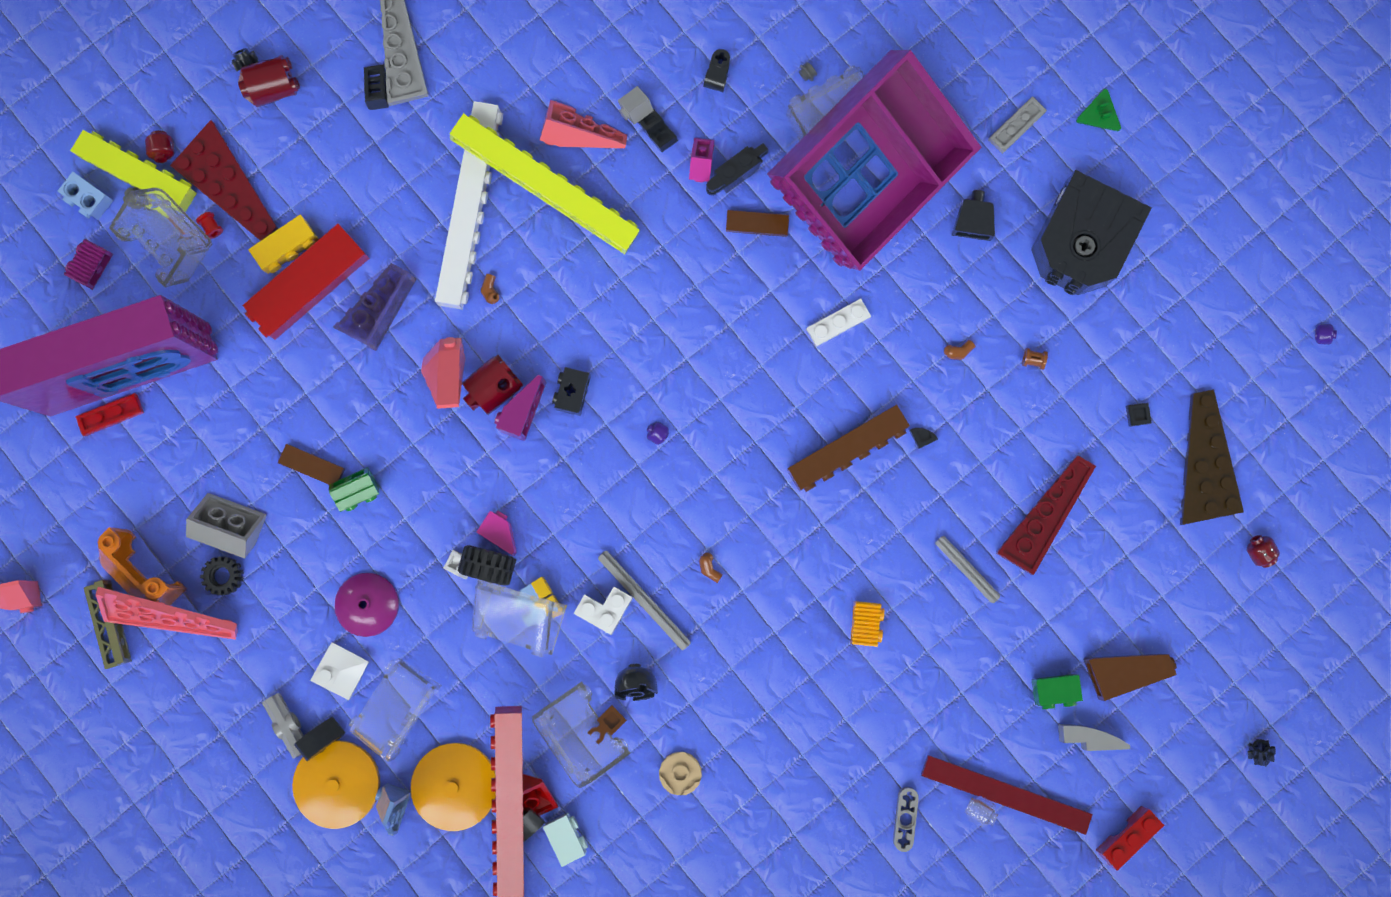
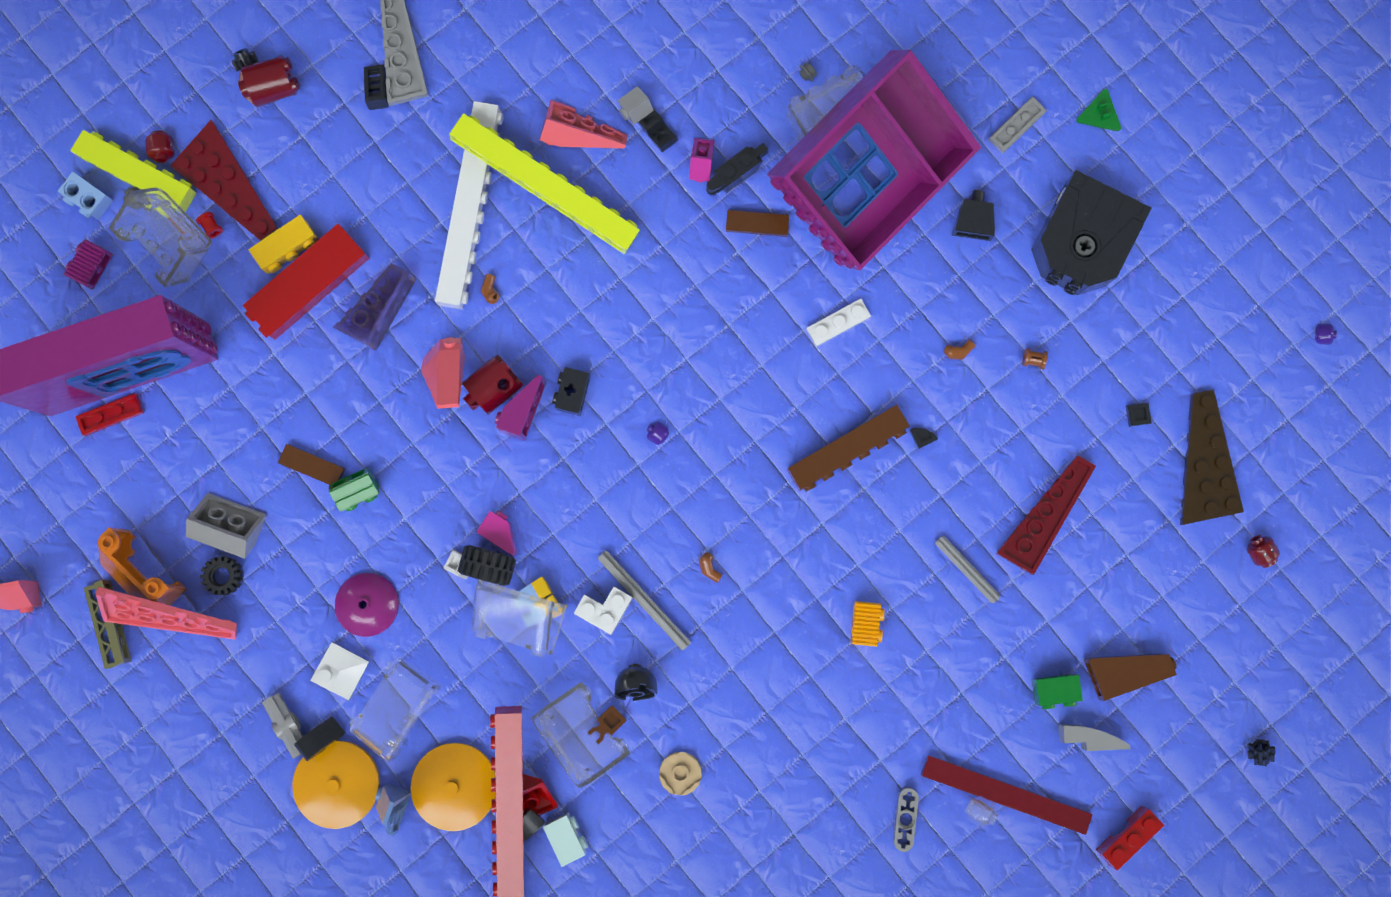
black piece [703,49,730,92] -> none

